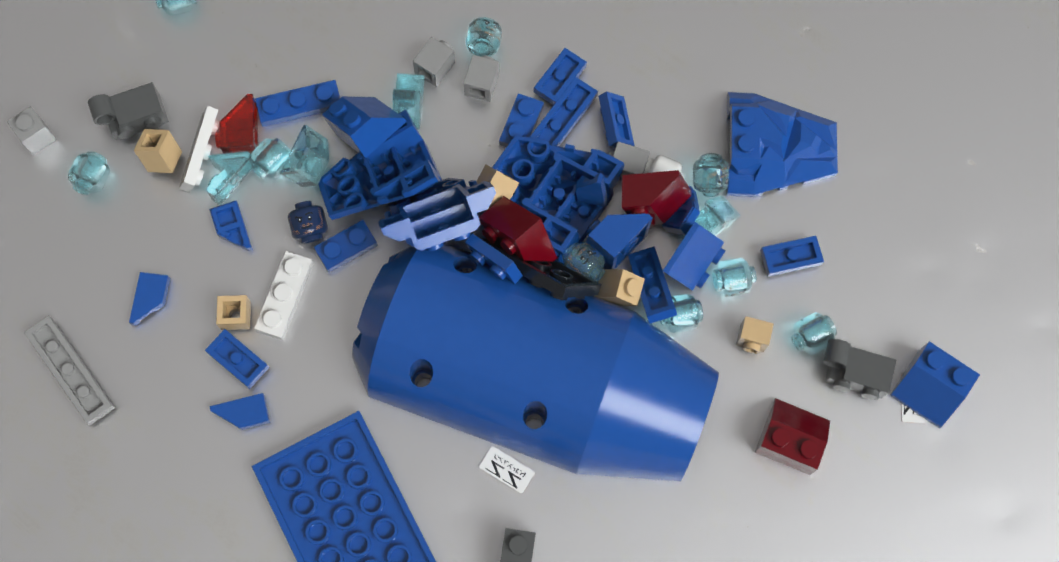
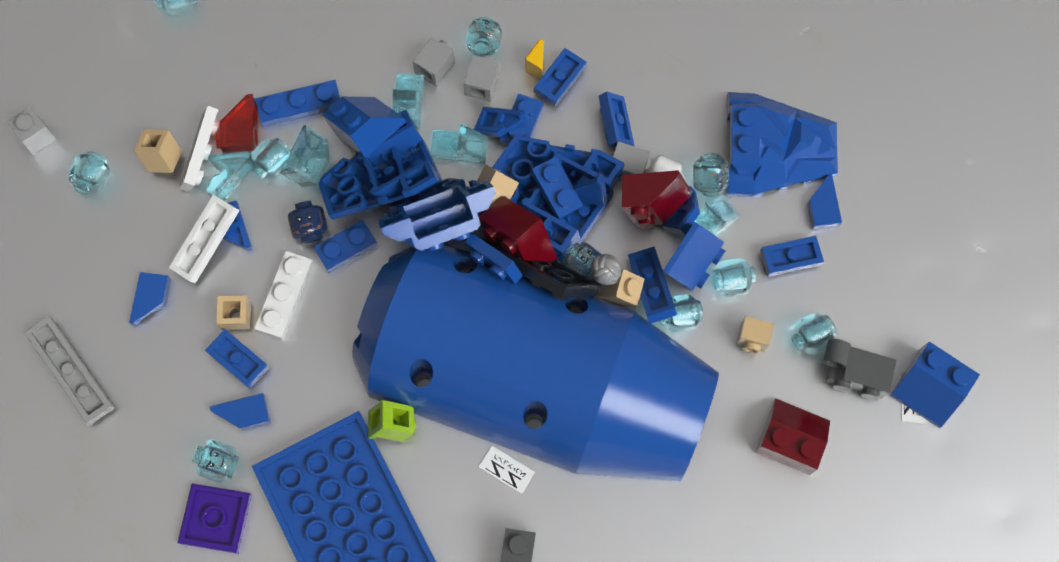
dark grey hinge [88,82,169,140] -> none
blue plate [529,77,598,146] -> none
blue slope [585,214,653,269] -> none
none -> white plate [169,195,240,283]
none -> dark purple tile [177,483,252,554]
none -> clear light blue head [192,439,240,483]
none -> lime brick [368,400,416,442]
none -> clear light blue slope [430,124,488,164]
none -> blue tile [474,107,529,138]
none -> yellow slope [525,39,544,80]
none -> blue plate [530,157,583,219]
none -> light grey piece [591,254,621,285]
none -> blue tile [807,175,842,229]

